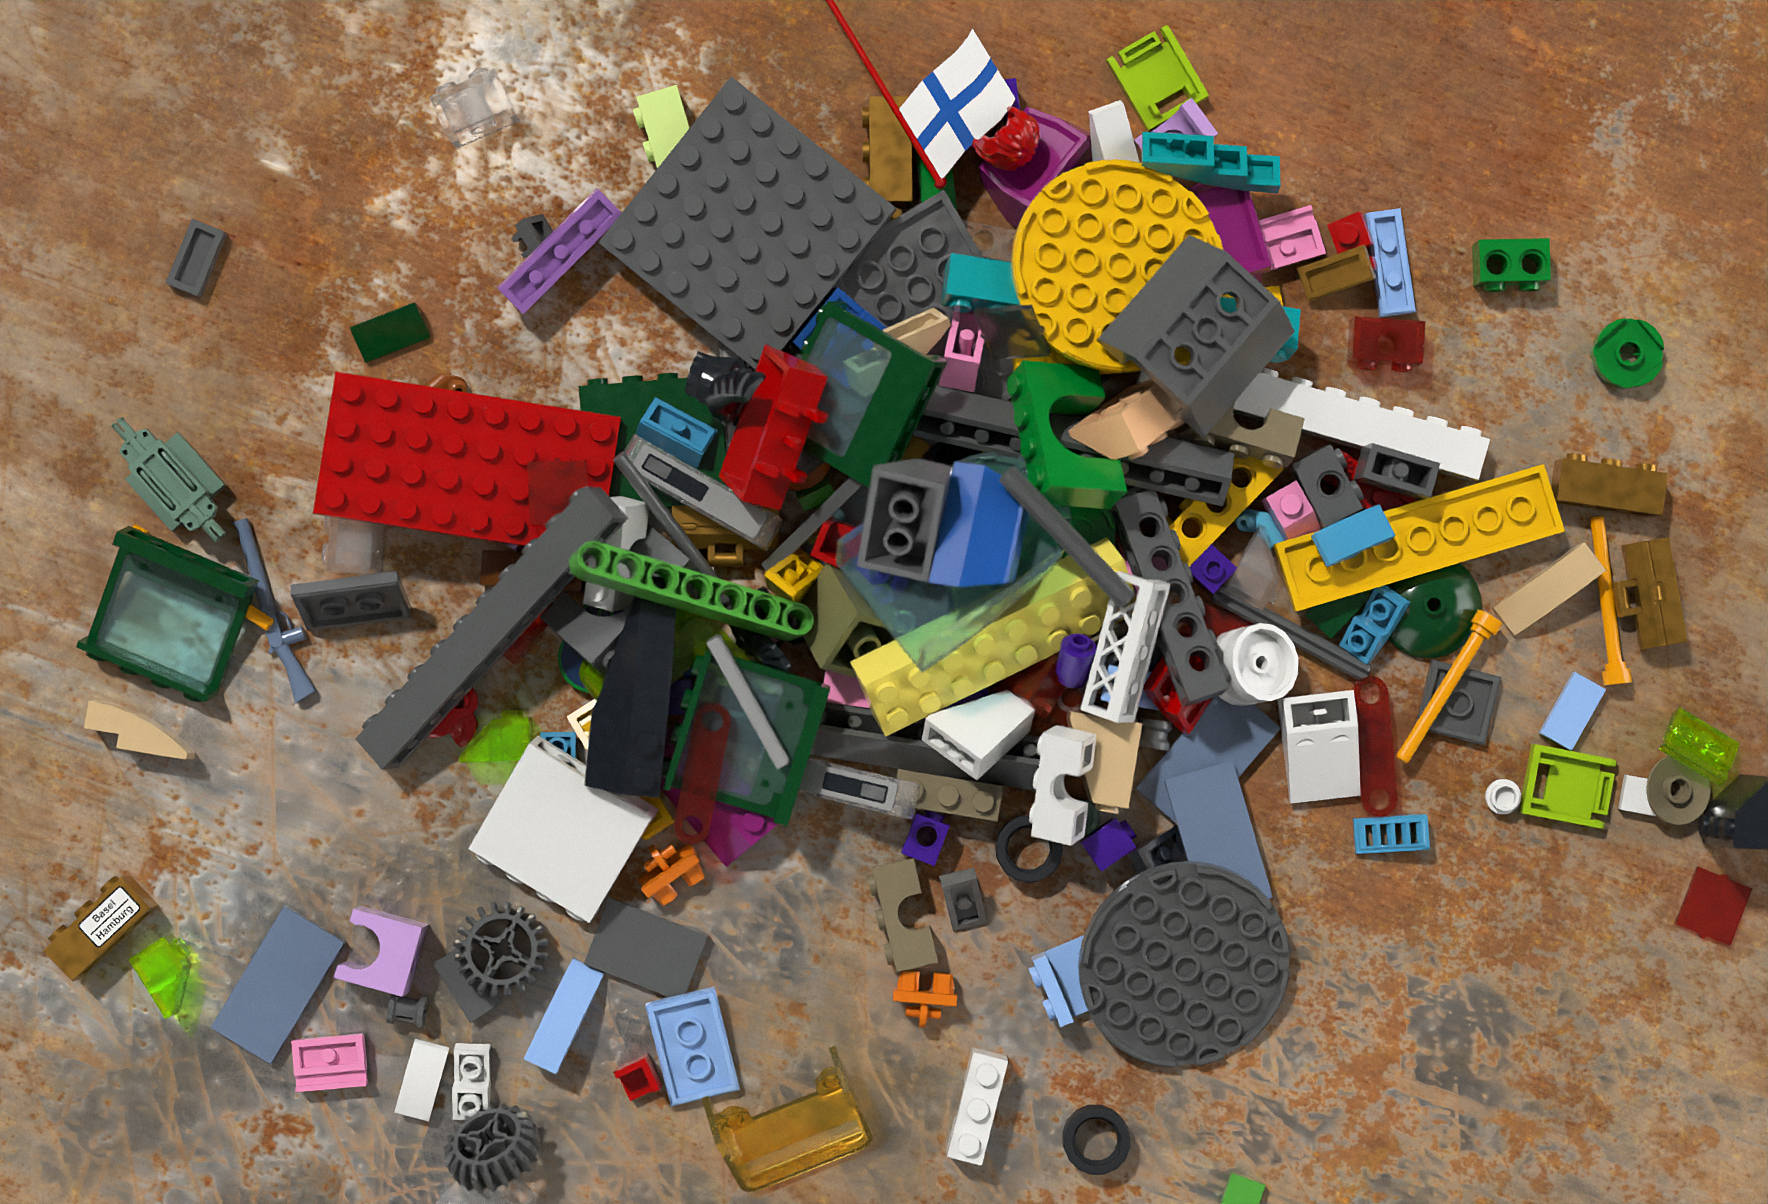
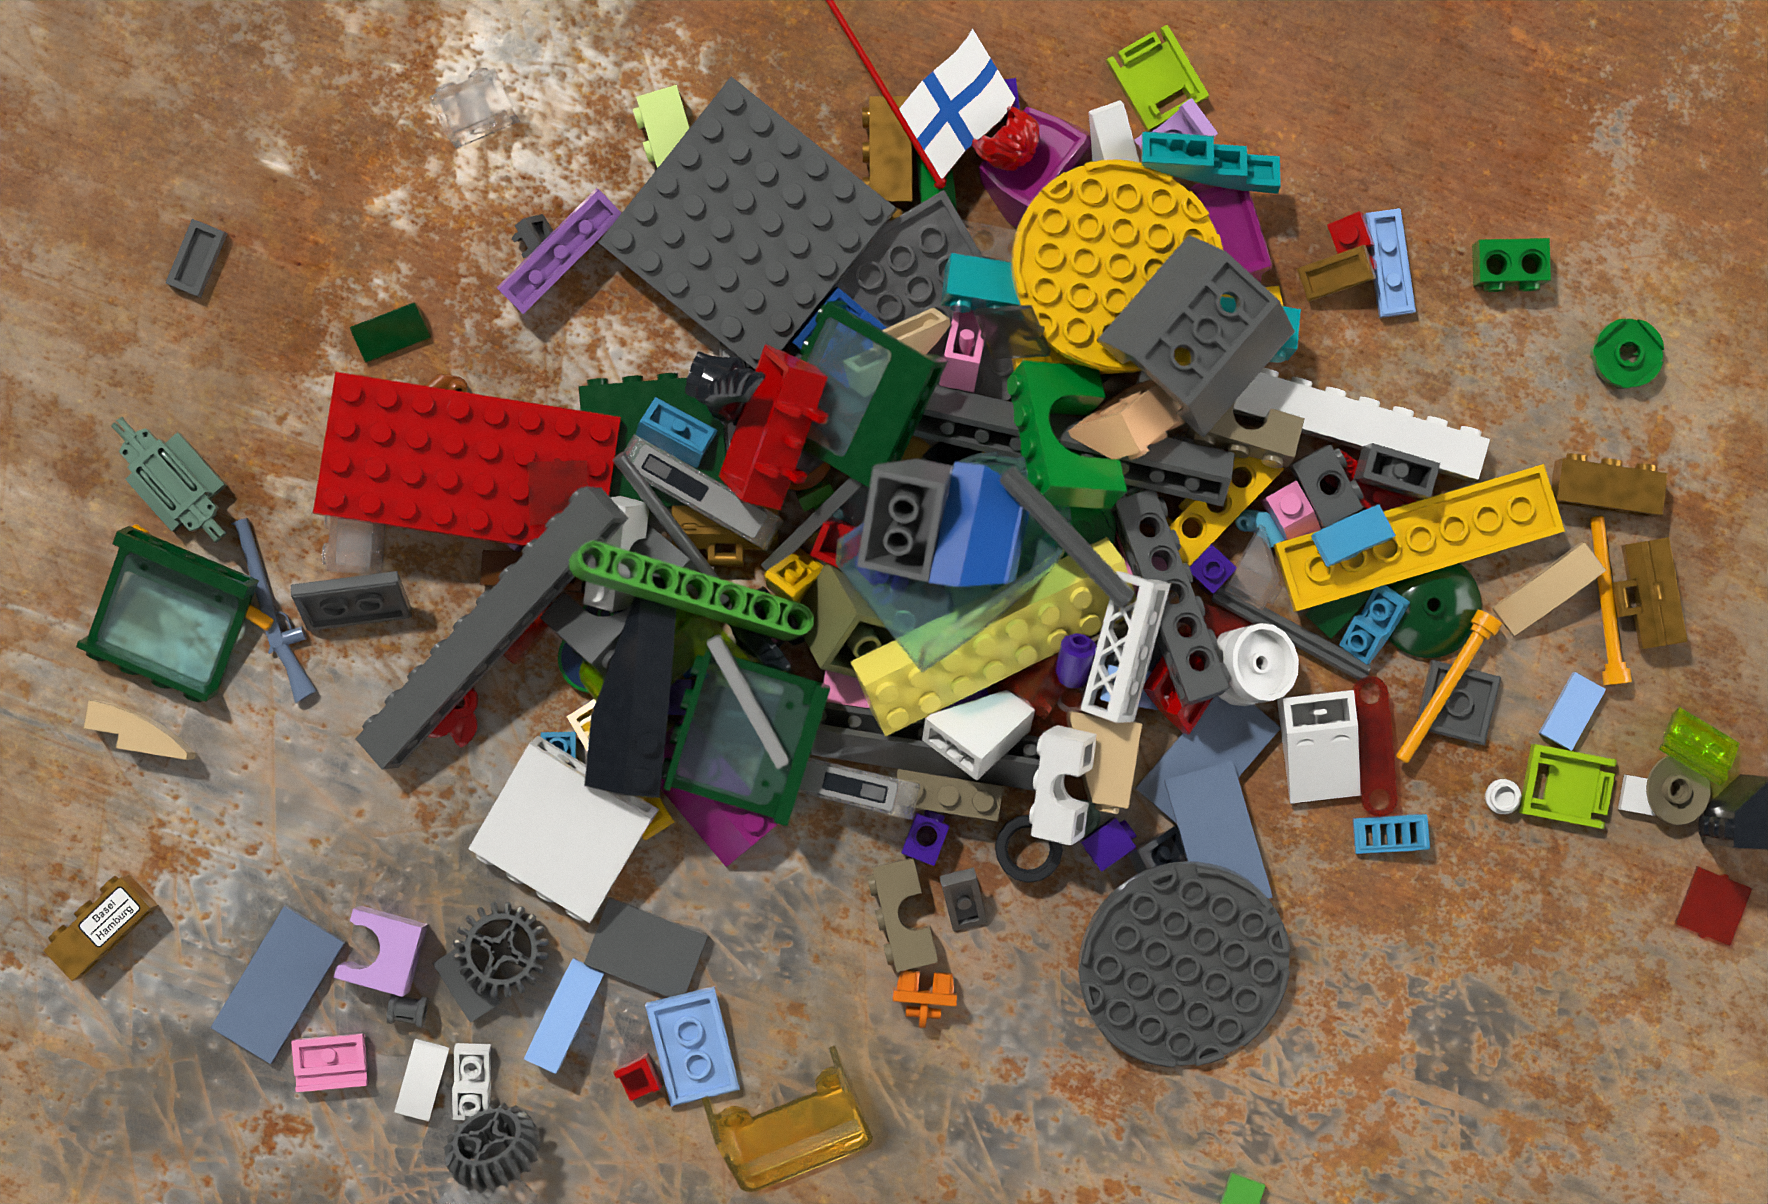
clear neon green slope [128,934,191,1020] -> none
clear neon green slope [459,710,533,763] -> none
orange hips [638,842,705,906] -> none
clear red plate [674,702,731,844] -> none
white arch [946,1047,1008,1166] -> none
light blue bracket [1028,935,1088,1027] -> none
black tyre [1062,1104,1130,1175] -> none
dark grey wheel [1138,717,1173,751] -> none
bright pink plate [1259,205,1326,273] -> none
clear red brick [1347,316,1426,373] -> none

